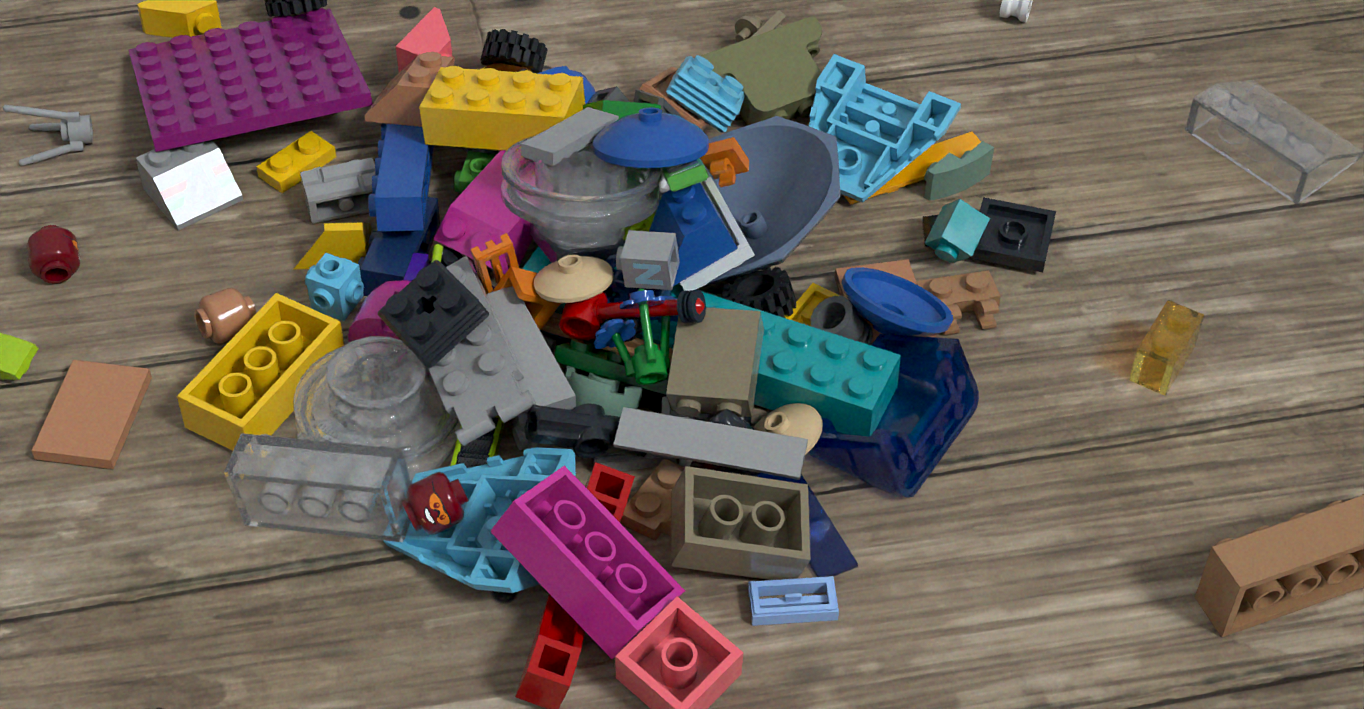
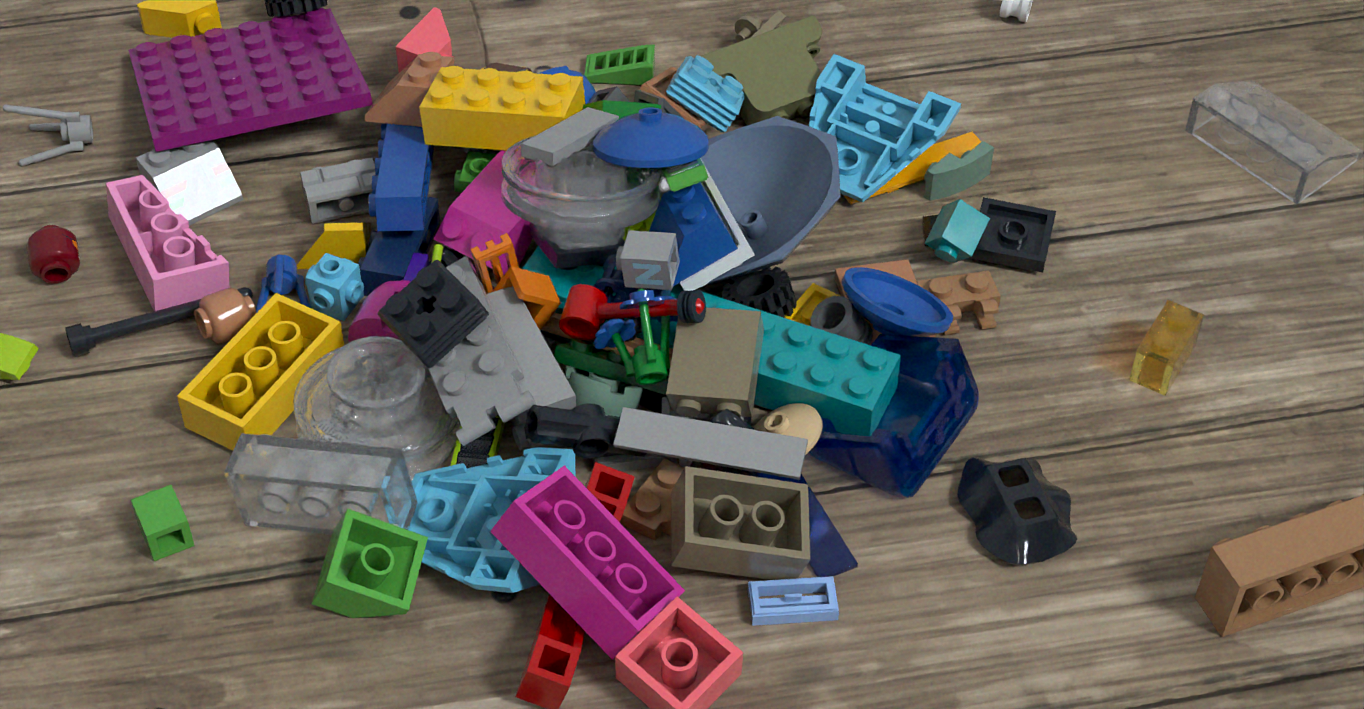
nougat tile [31,360,152,469] -> none
yellow plate [256,131,336,194] -> none
dark red head [402,472,469,535] -> none
black tyre [480,29,548,74] -> none
tan dish [534,255,613,303] -> none
orange tile [700,137,749,187] -> none
none -> black piece [65,287,253,357]
none -> bright pink wedge [106,175,230,311]
none -> bright green brick [131,485,195,561]
none -> blue plant [256,255,312,313]
none -> bright green slope [312,508,428,618]
none -> bright green slope [584,45,655,85]
none -> black piece [957,457,1077,565]

